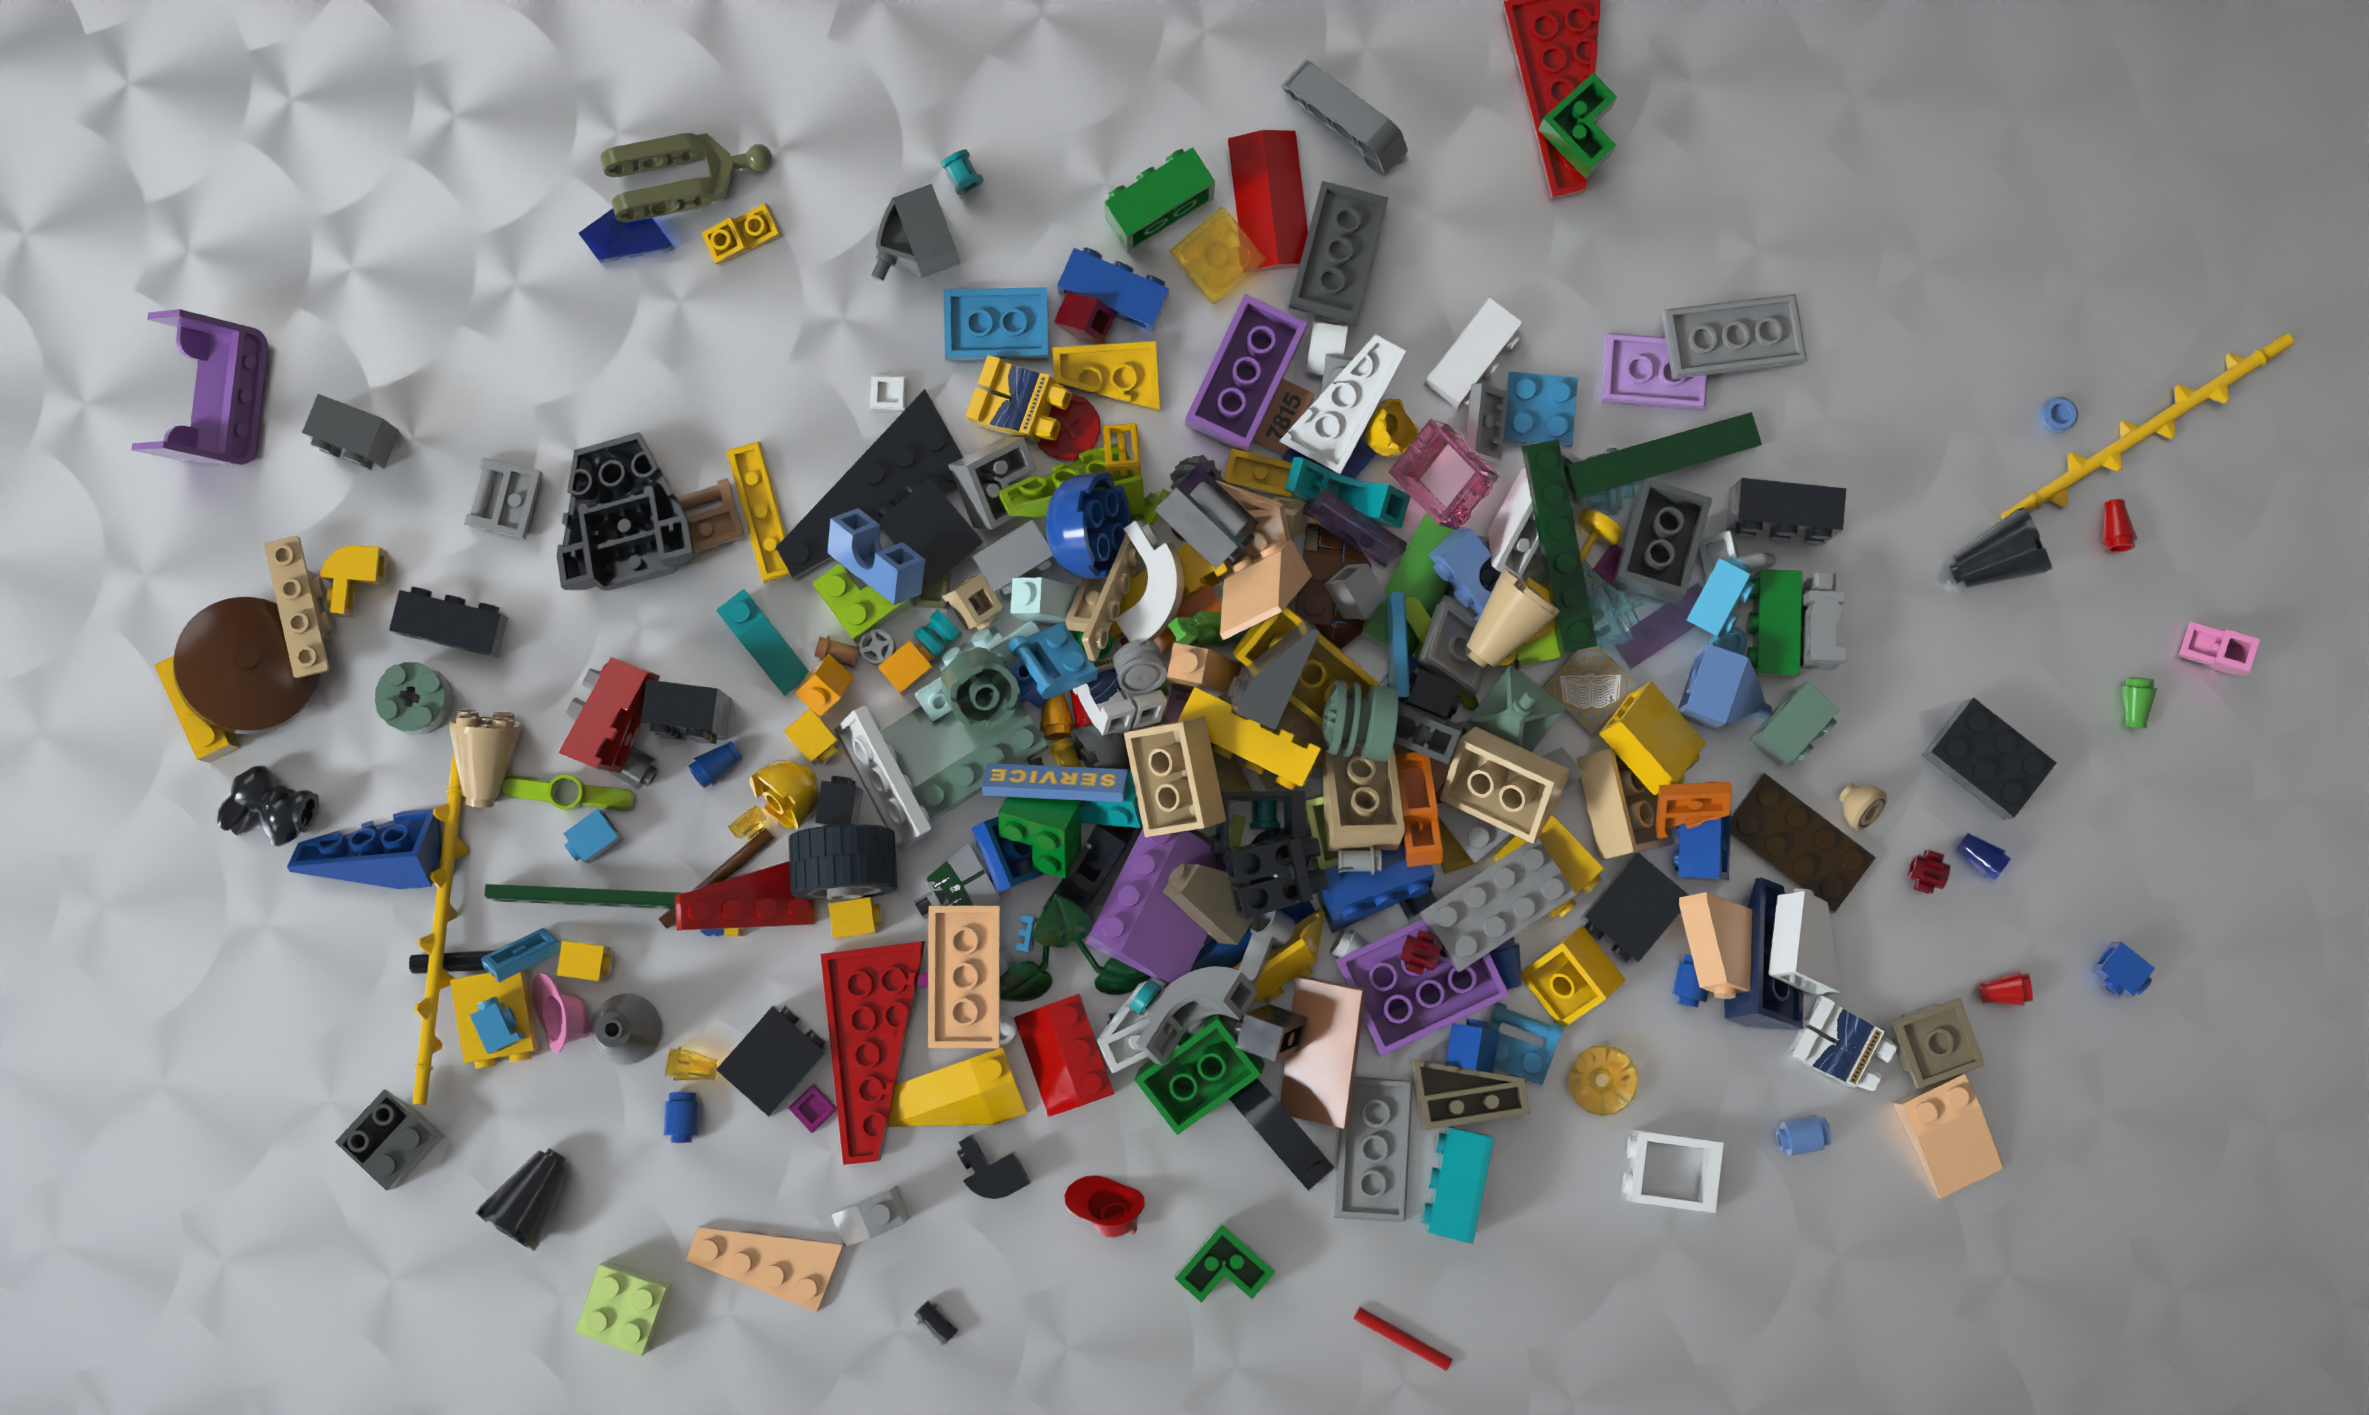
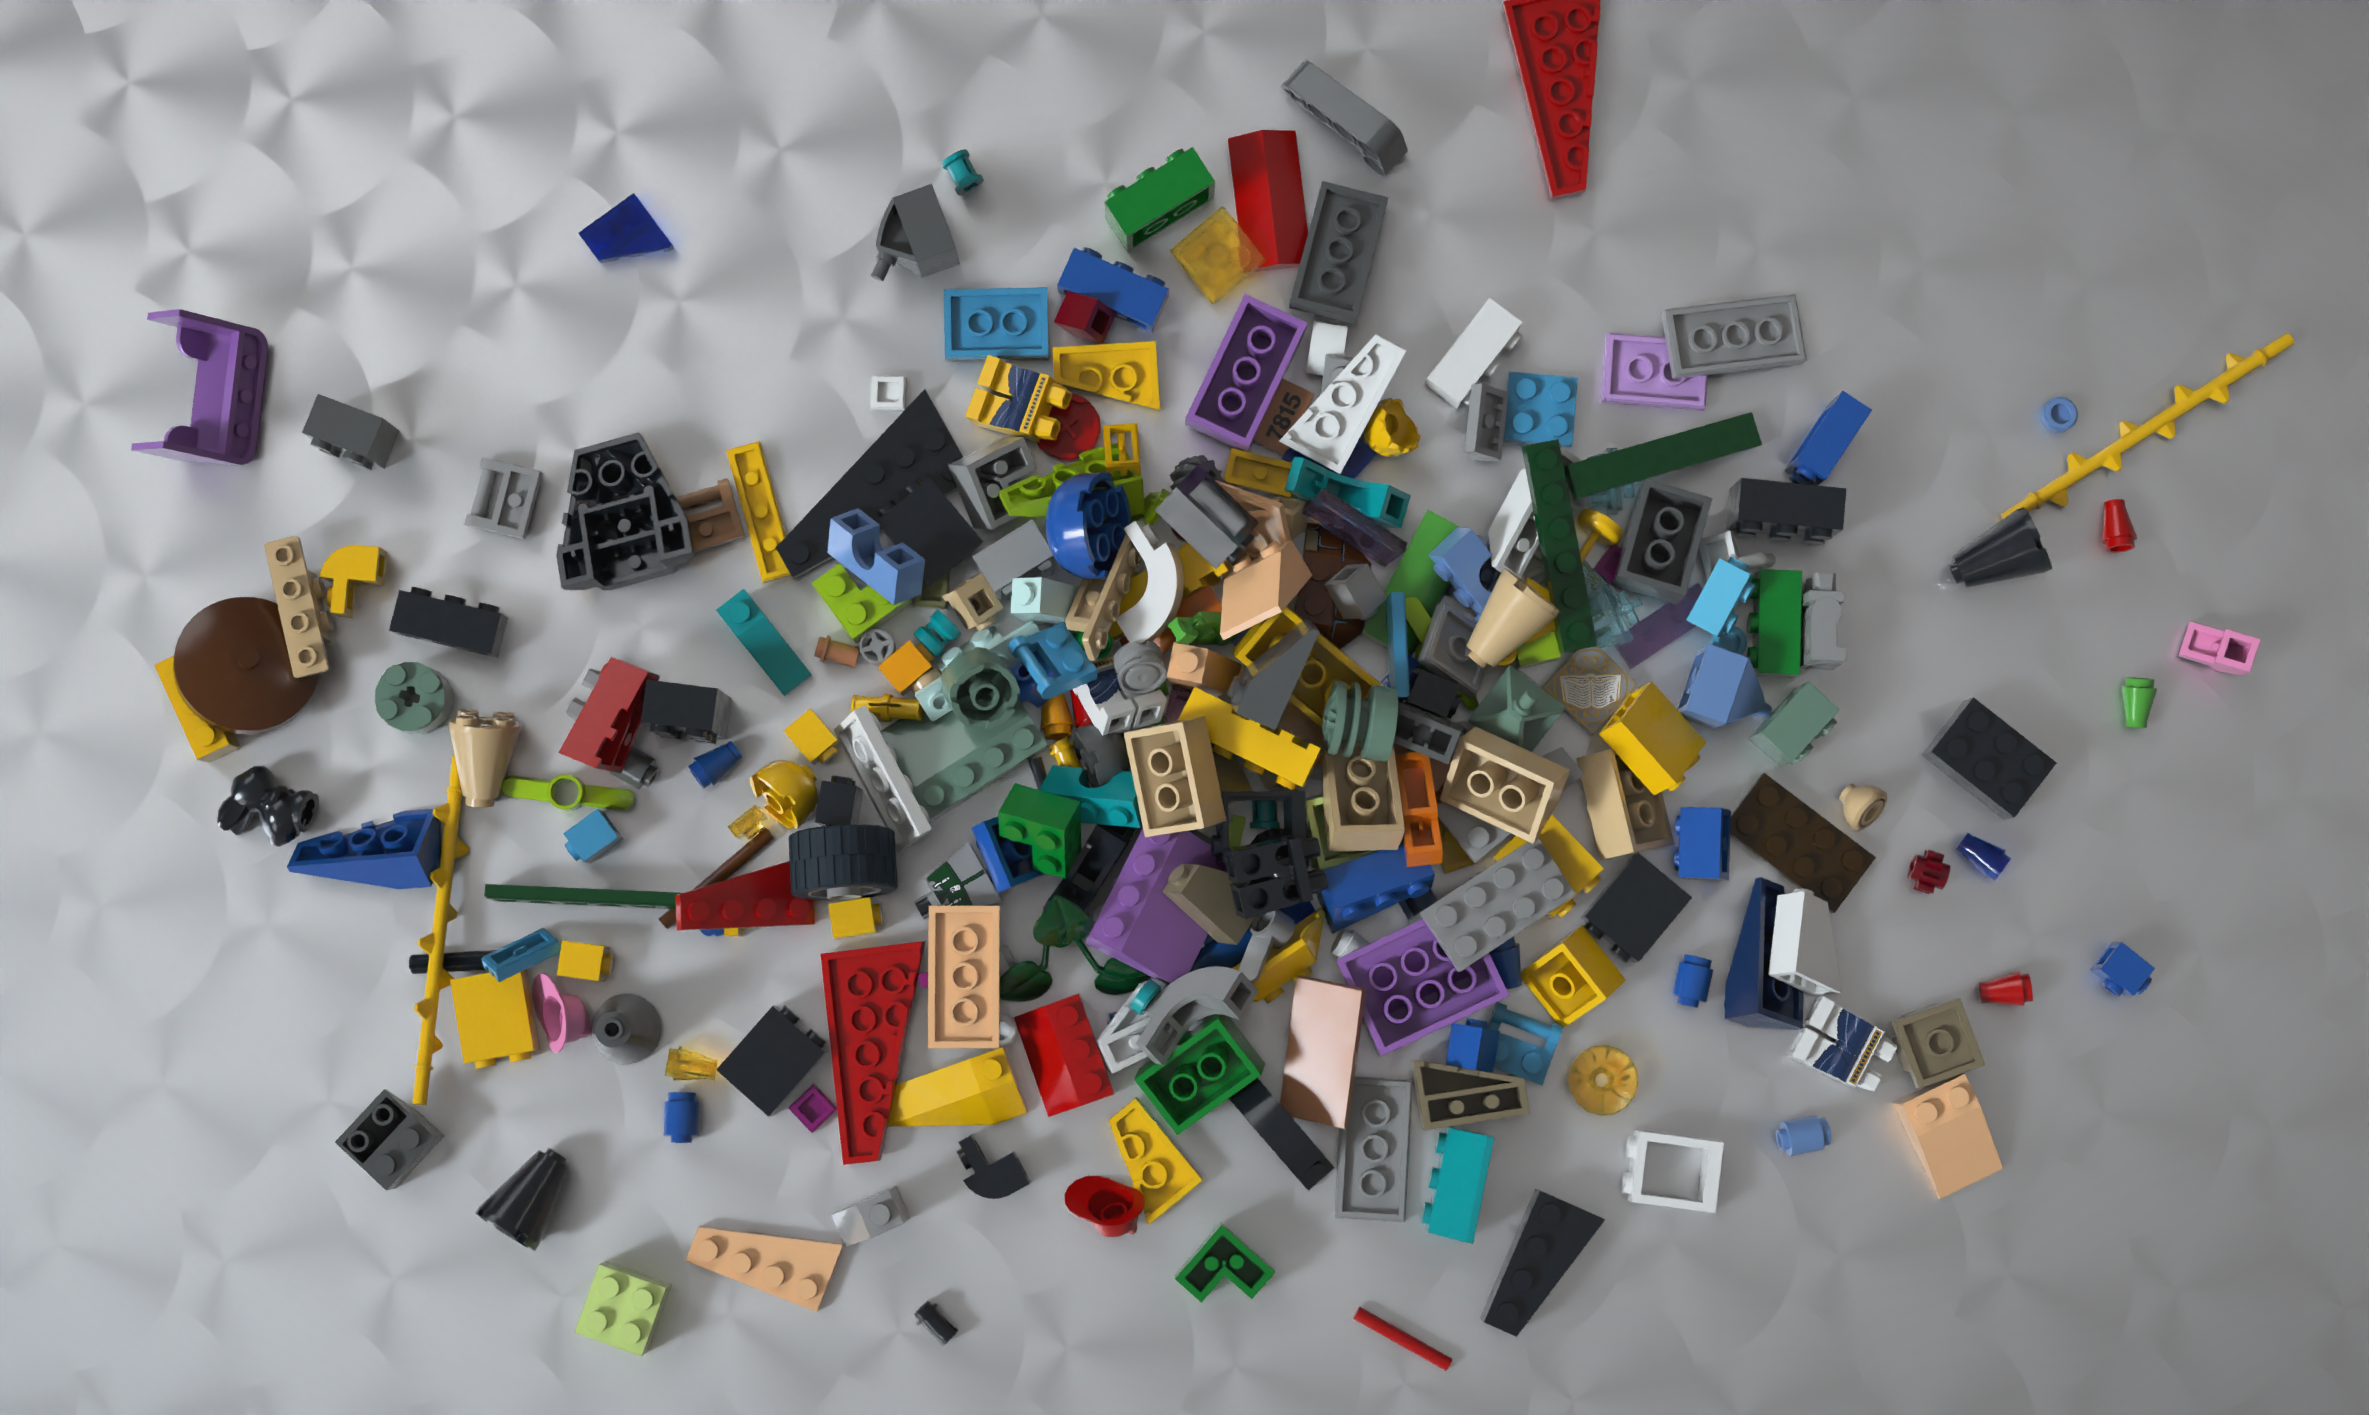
dark azure brick [470,996,527,1054] -> none
olive piece [600,133,772,222] -> none
yellow slope [701,203,783,264] -> none
light orange brick [794,654,854,717] -> none
medium blue tile [982,763,1128,802] -> none
dark azure tile [1016,915,1037,953] -> none
black brick [1235,1004,1308,1062] -> none
light grey pin [1338,846,1382,875] -> none
clear pink window [1388,418,1500,530] -> none
dark red gear [1399,930,1442,975] -> none
green brick [1538,72,1617,179] -> none
orange wing [1655,781,1732,839] -> none
light nougat slope [1679,892,1752,999] -> none
none -> yellow pin [851,694,924,722]
none -> tan tile [911,668,942,695]
none -> yellow wing [1108,1097,1203,1225]
none -> black wedge [1480,1188,1605,1337]
none -> blue window [1784,391,1872,485]

